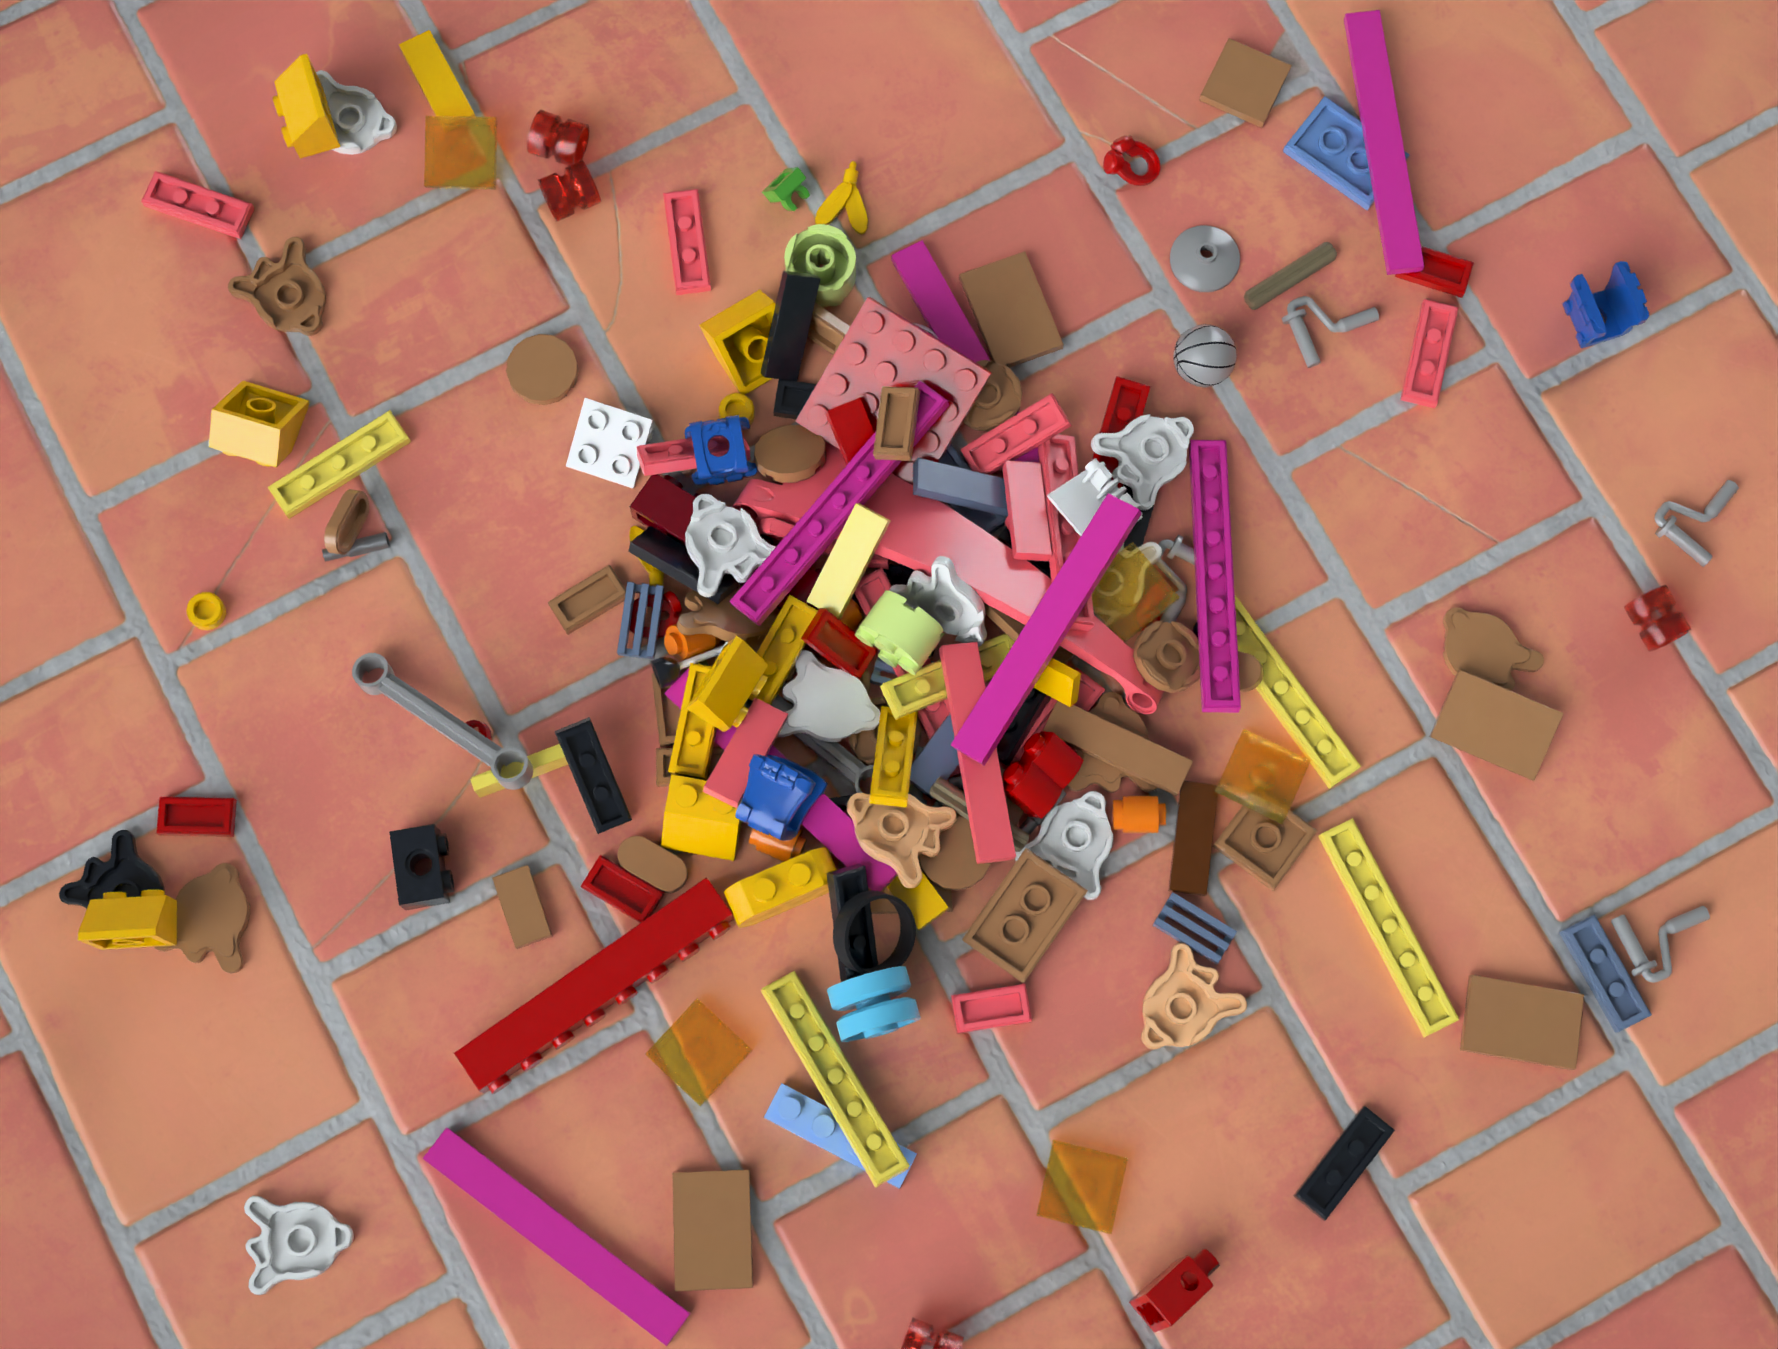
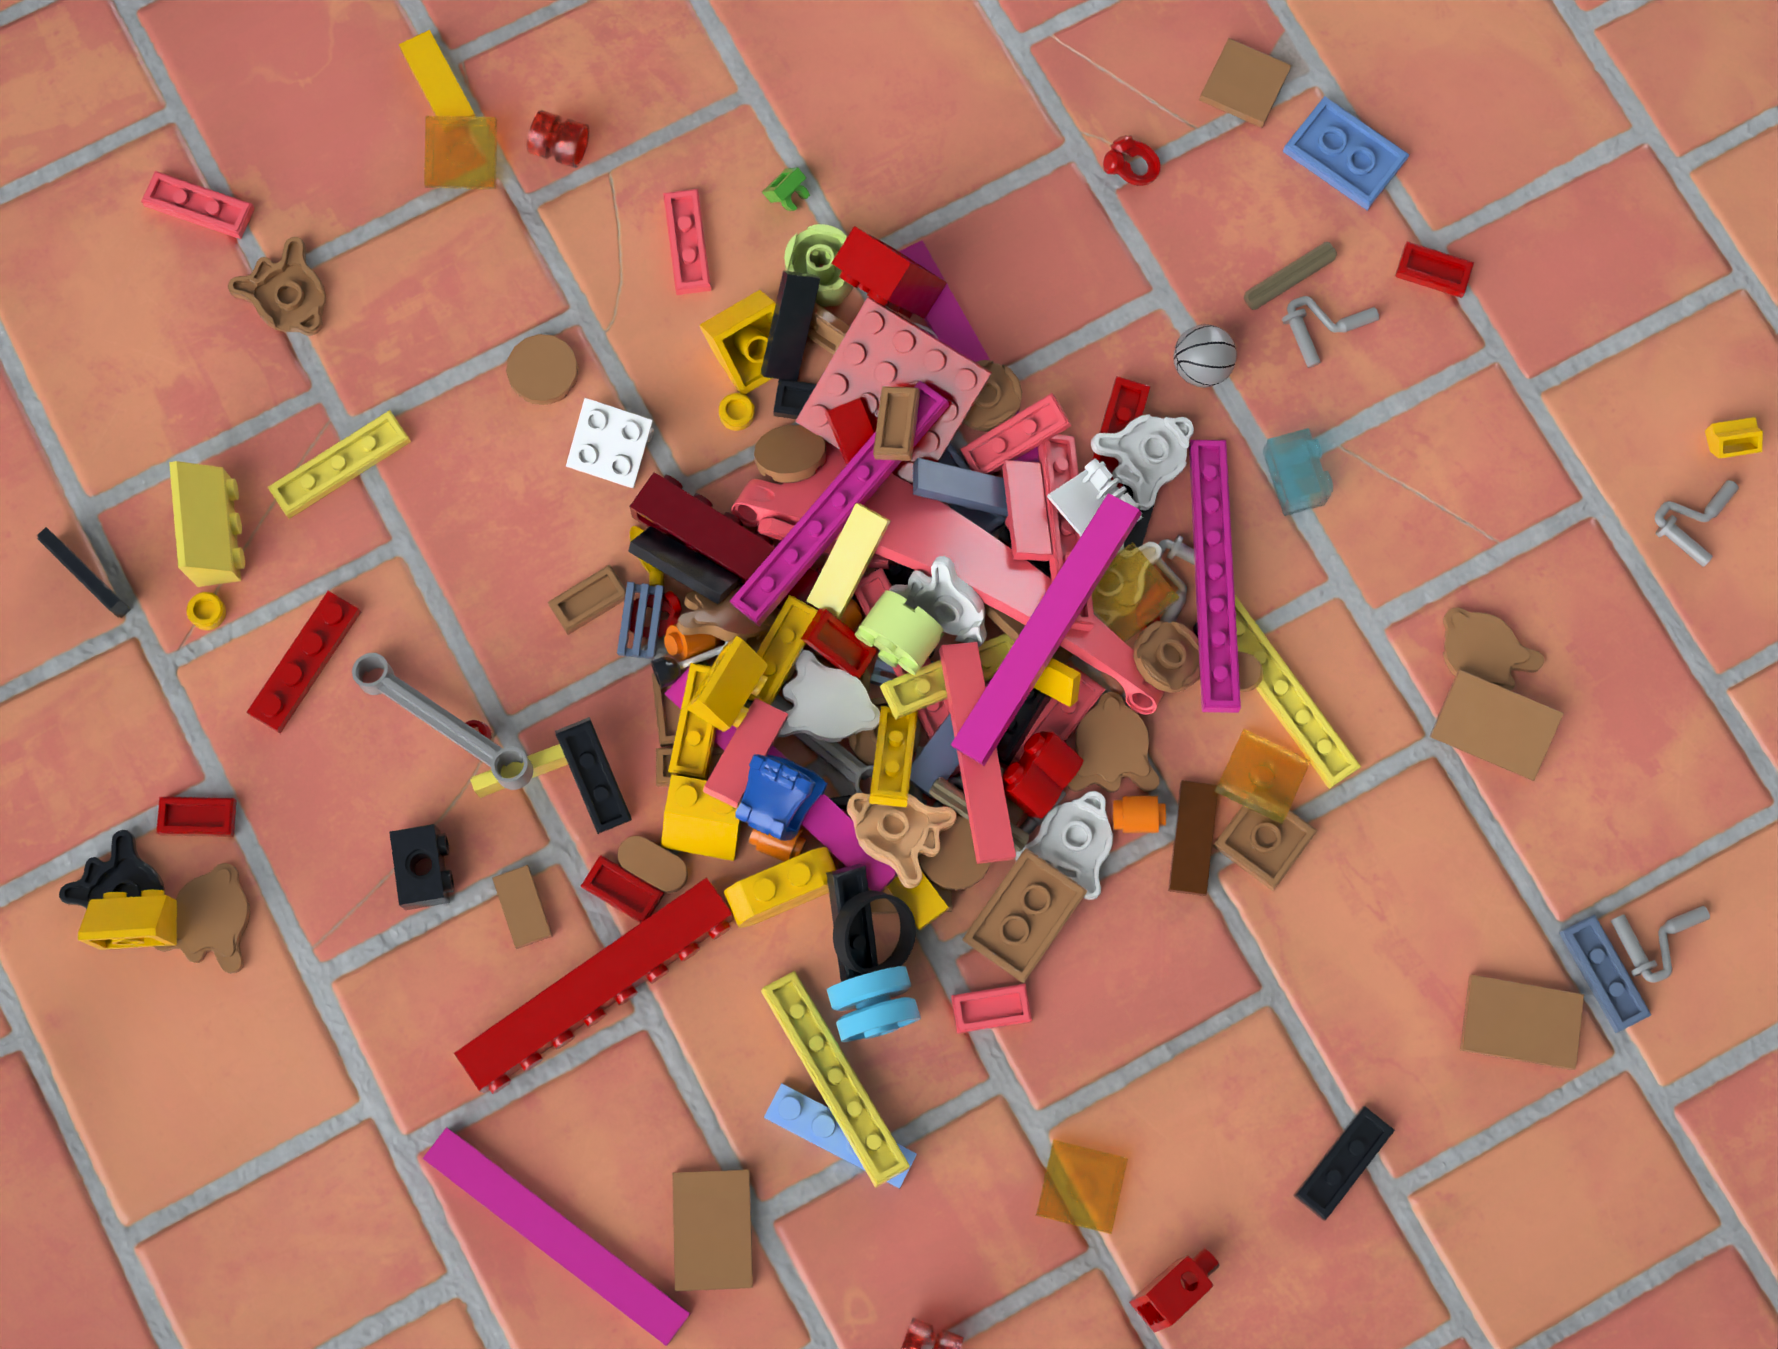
yellow slope [209,381,309,468] -> none
white tile [244,1196,354,1295] -> none
yellow slope [272,53,341,159] -> none
white tile [316,70,397,155] -> none
flat silver pin [322,532,390,562] -> none
medium nougat tile [324,489,369,555] -> none
clear red wheel [537,160,602,222] -> none
coral tile [636,433,751,476] -> none
clear yellow tile [645,998,753,1107] -> none
blue piece [685,415,757,485] -> none
white tile [685,494,776,597] -> none
yellow piece [815,161,868,235] -> none
medium nougat tile [959,252,1064,368] -> none
medium nougat tile [1043,701,1193,796] -> none
light nougat tile [1141,943,1247,1050] -> none
sand blue tile [1153,892,1237,965] -> none
light grey dish [1170,225,1240,292] -> none
light yellow tile [1318,818,1460,1037] -> none
dark pink tile [1344,10,1424,275] -> none
coral tile [1400,299,1459,409] -> none
blue piece [1562,261,1649,348] -> none
clear red wheel [1624,585,1692,652] -> none
none -> black tile [37,527,131,618]
none -> light yellow slope [169,461,245,587]
none -> red plate [246,591,361,733]
none -> red brick [831,226,947,319]
none -> clear light blue brick [1262,428,1333,516]
none -> yellow piece [1705,417,1763,459]

